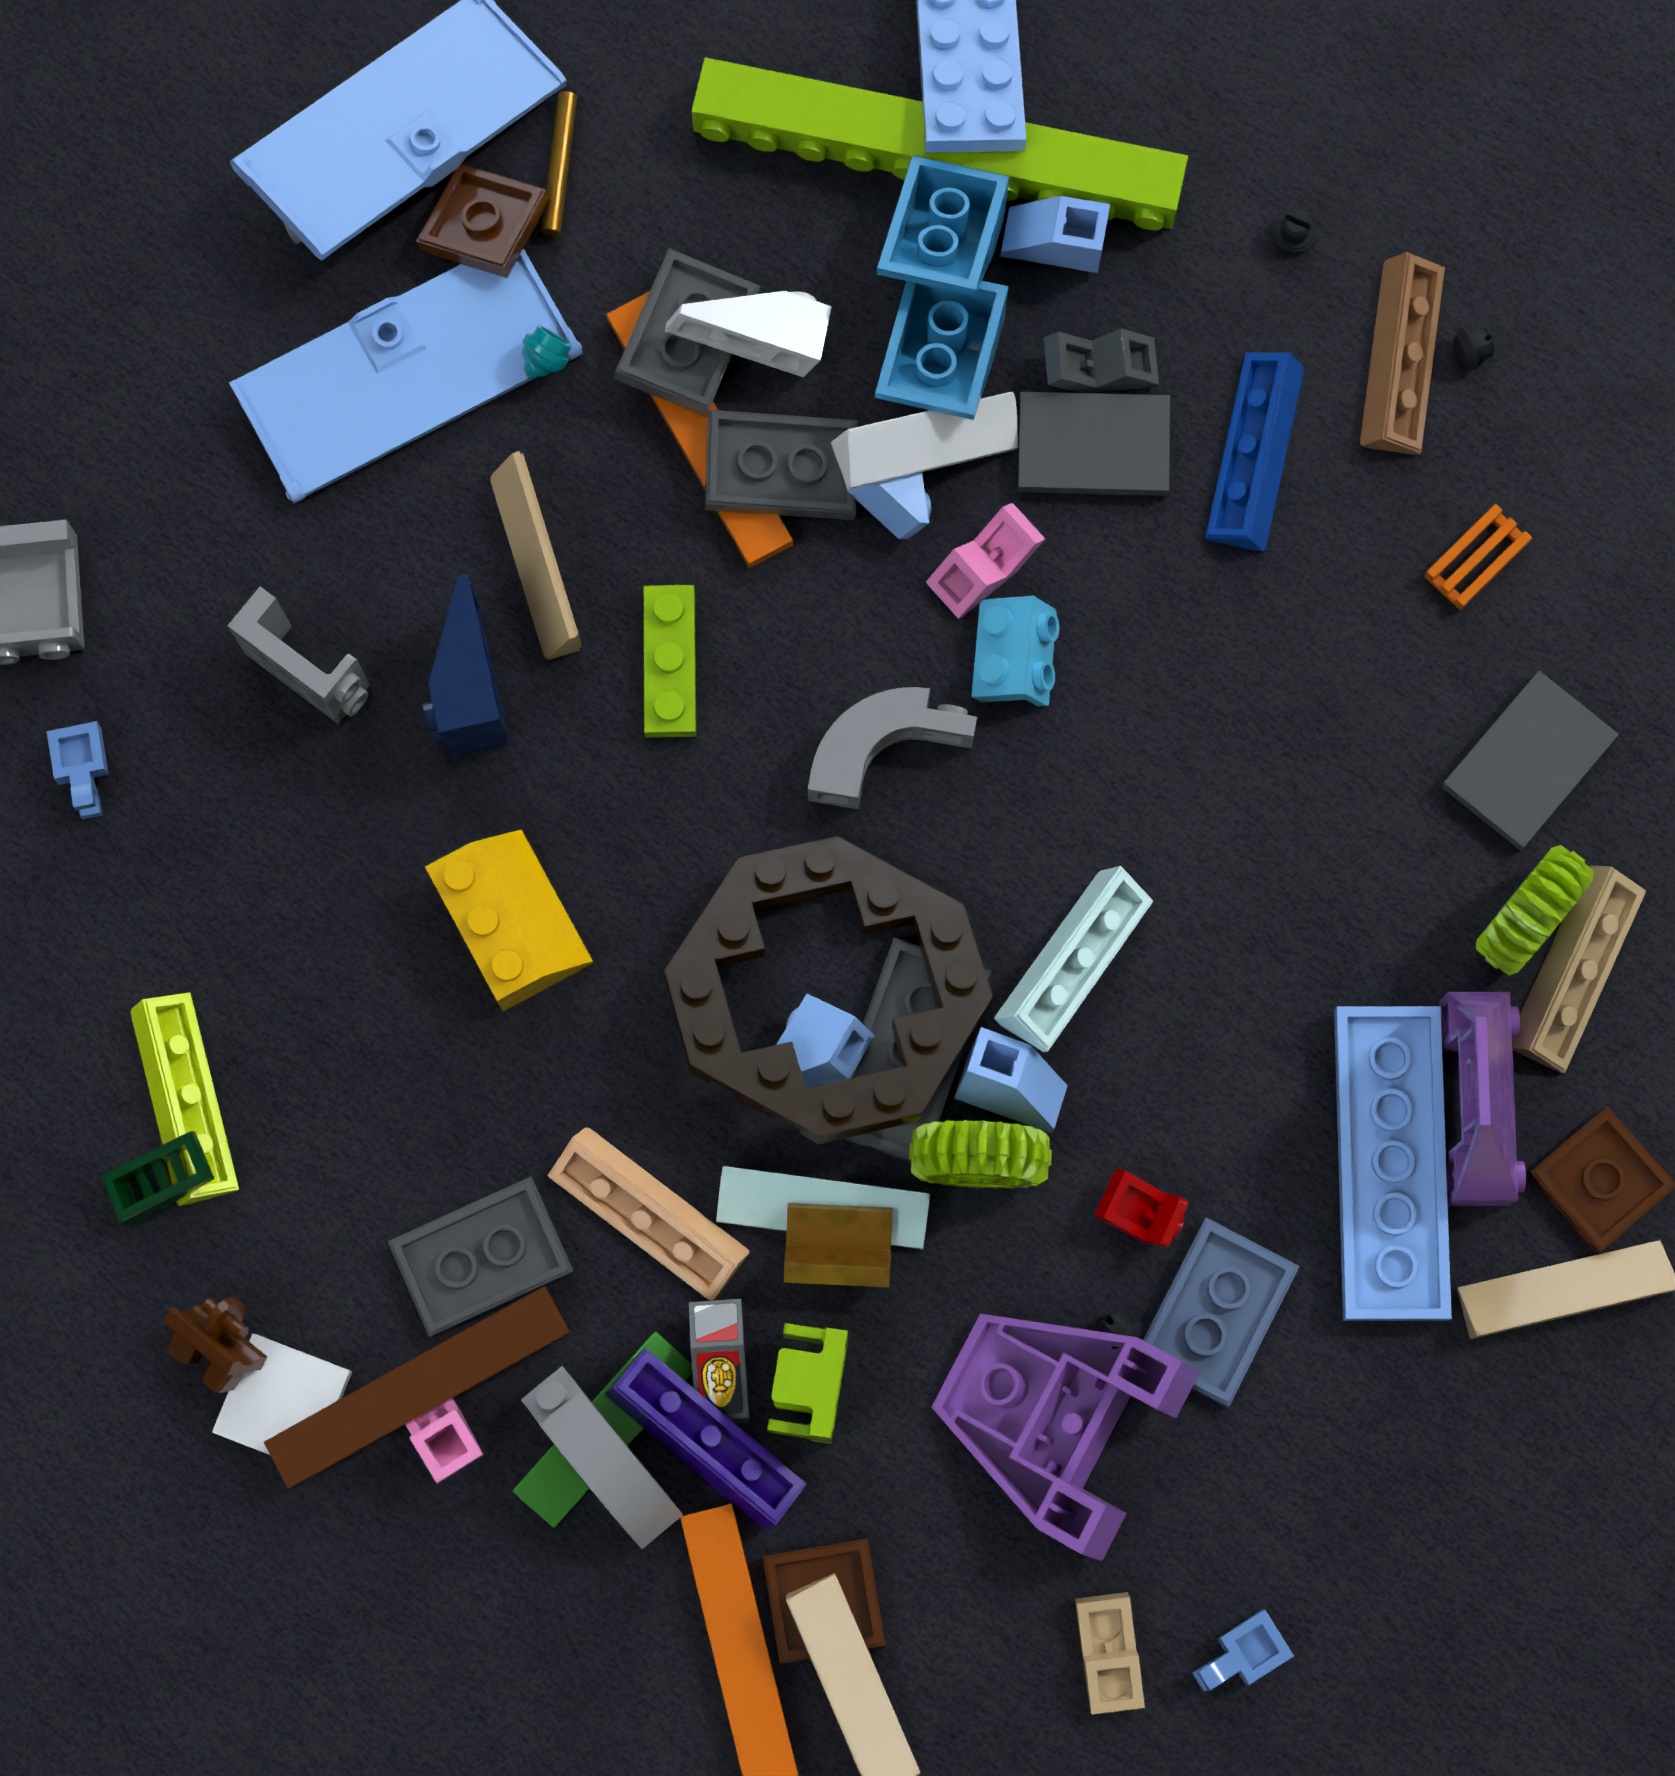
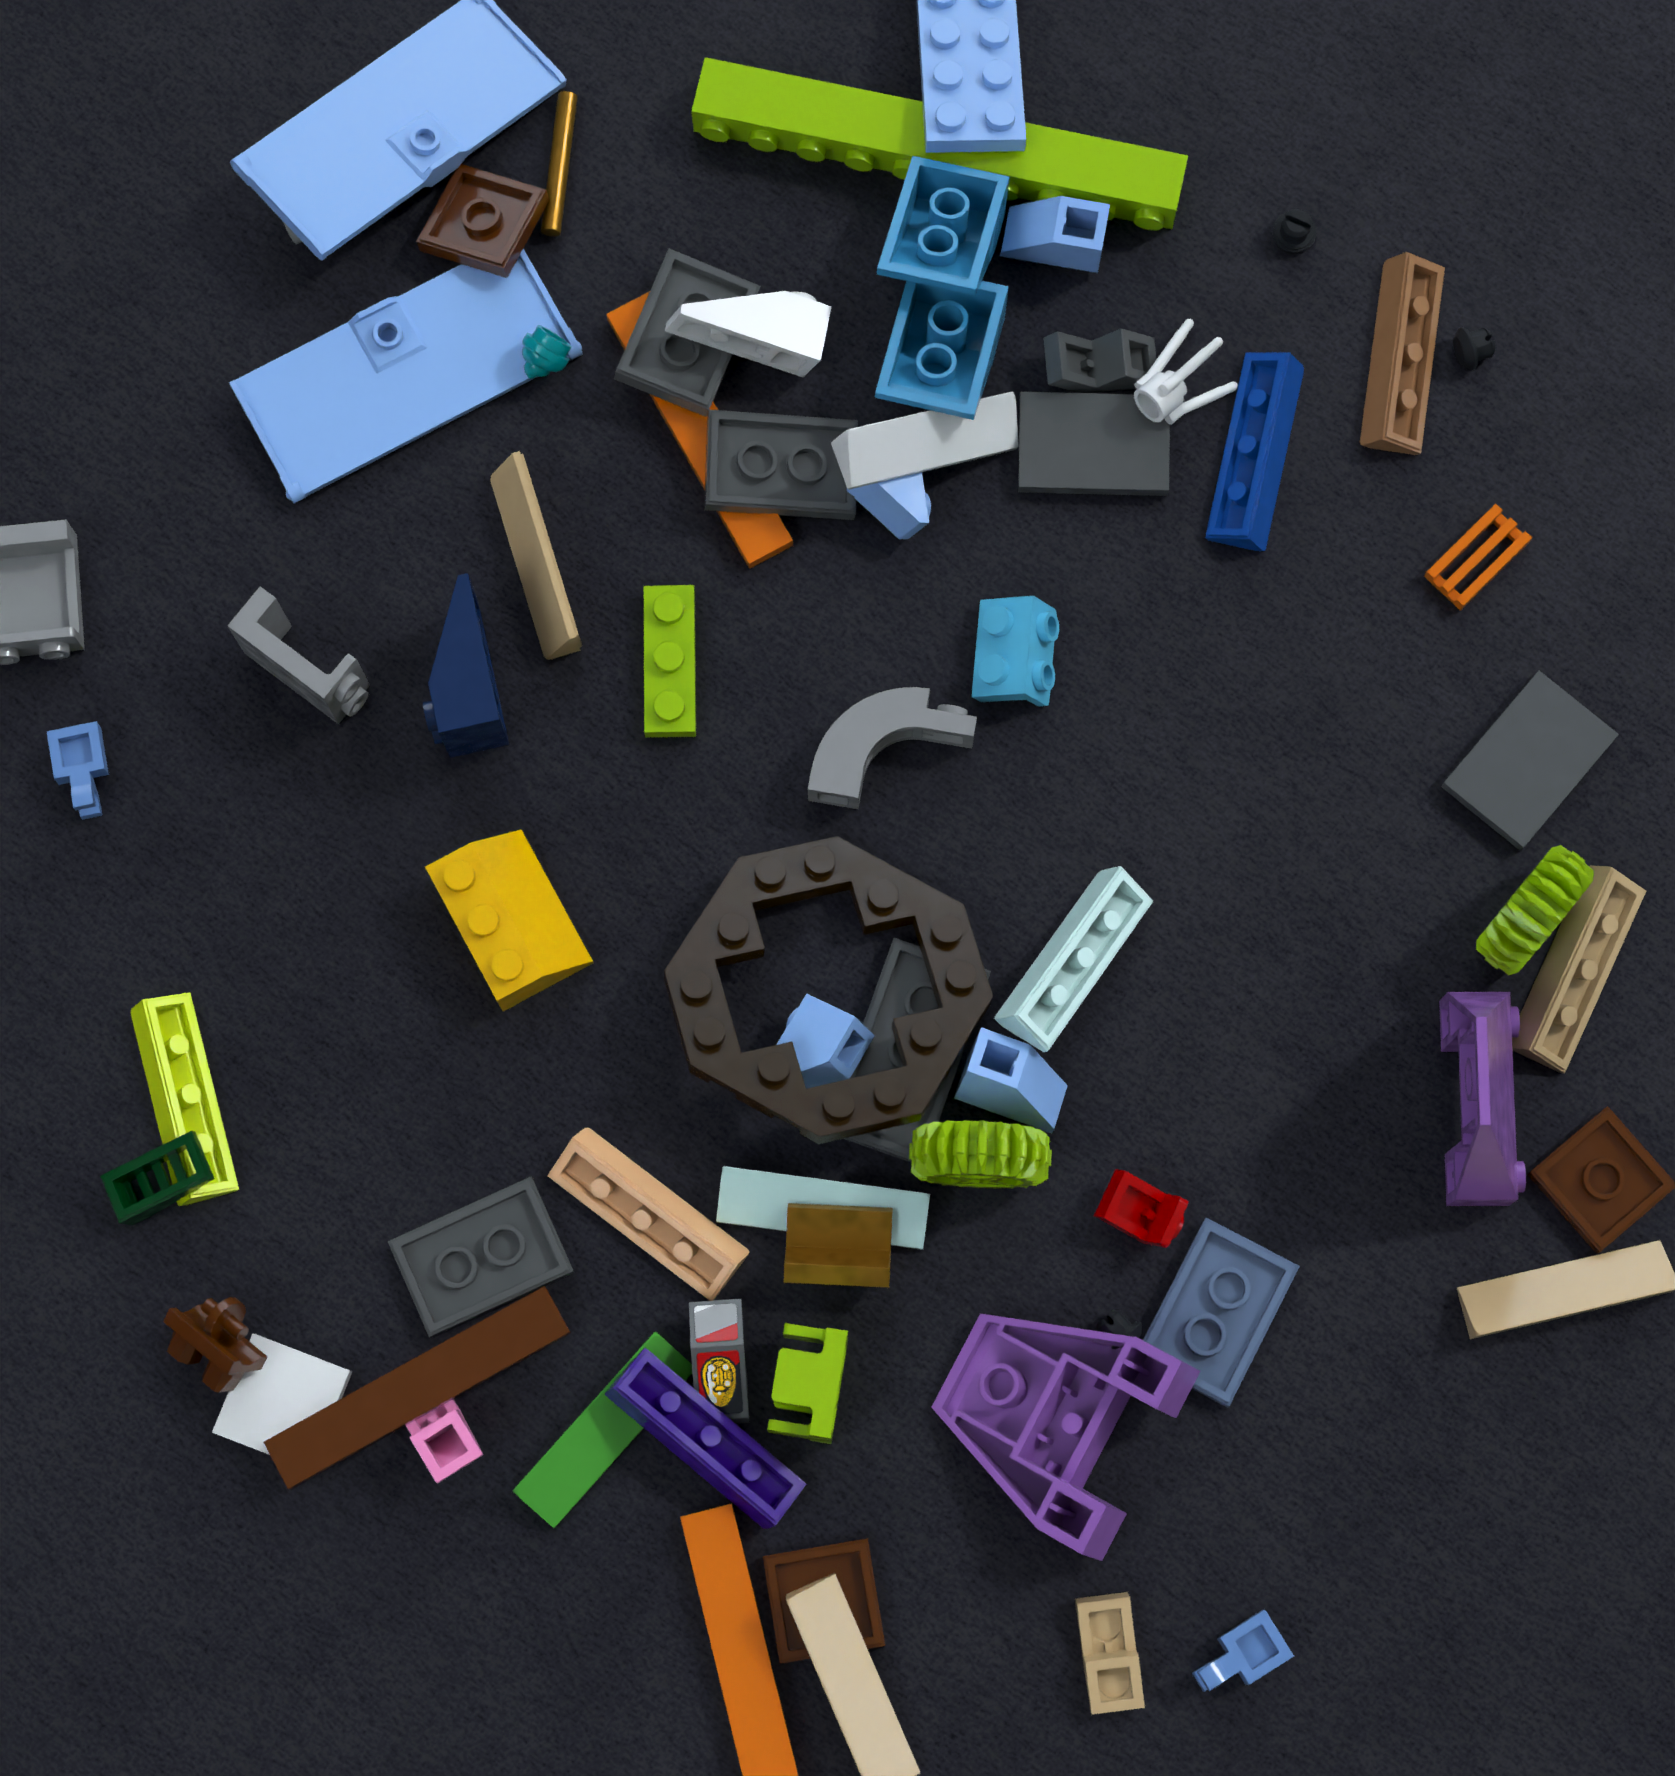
light grey arch [521,1366,683,1549] -> none
bright pink slope [926,503,1046,619] -> none
light blue plate [1334,1006,1452,1321] -> none
none -> white plant [1134,319,1238,425]

